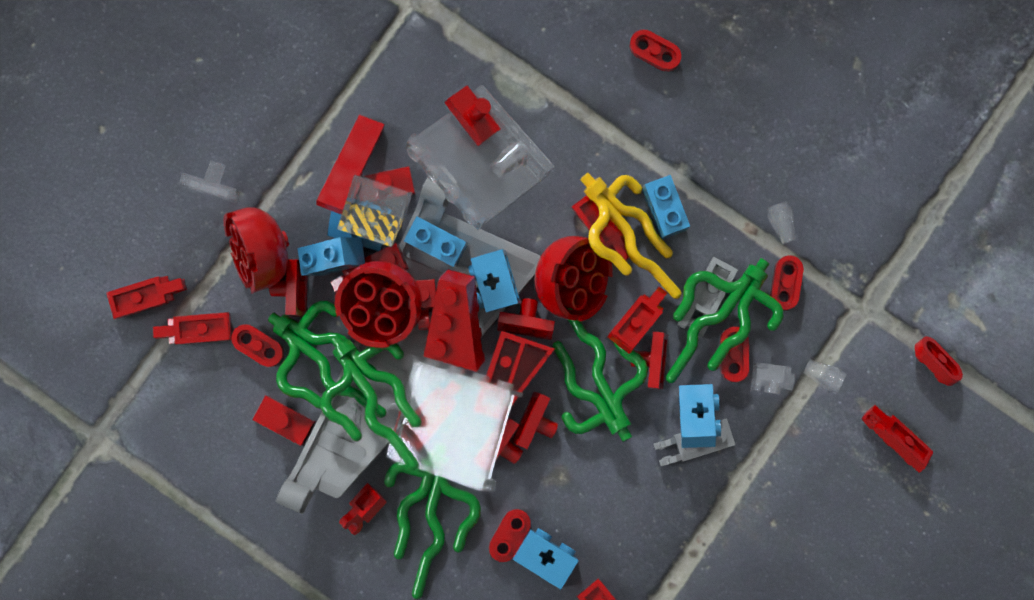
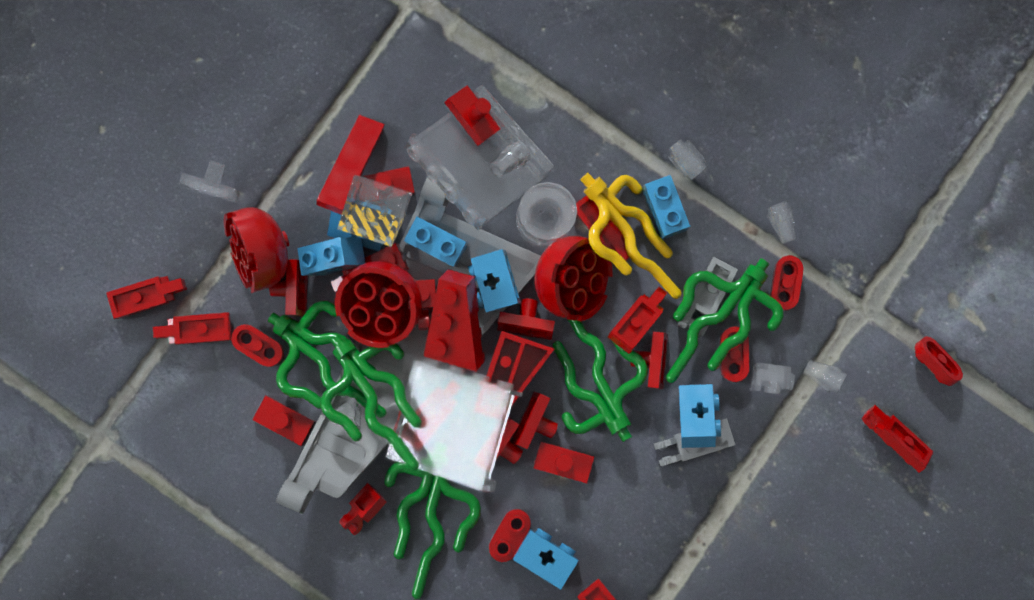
red plate [629,30,682,72] -> none
none -> clear wheel [515,182,577,248]
none -> red tile [533,442,594,483]
none -> clear brick [668,139,708,180]

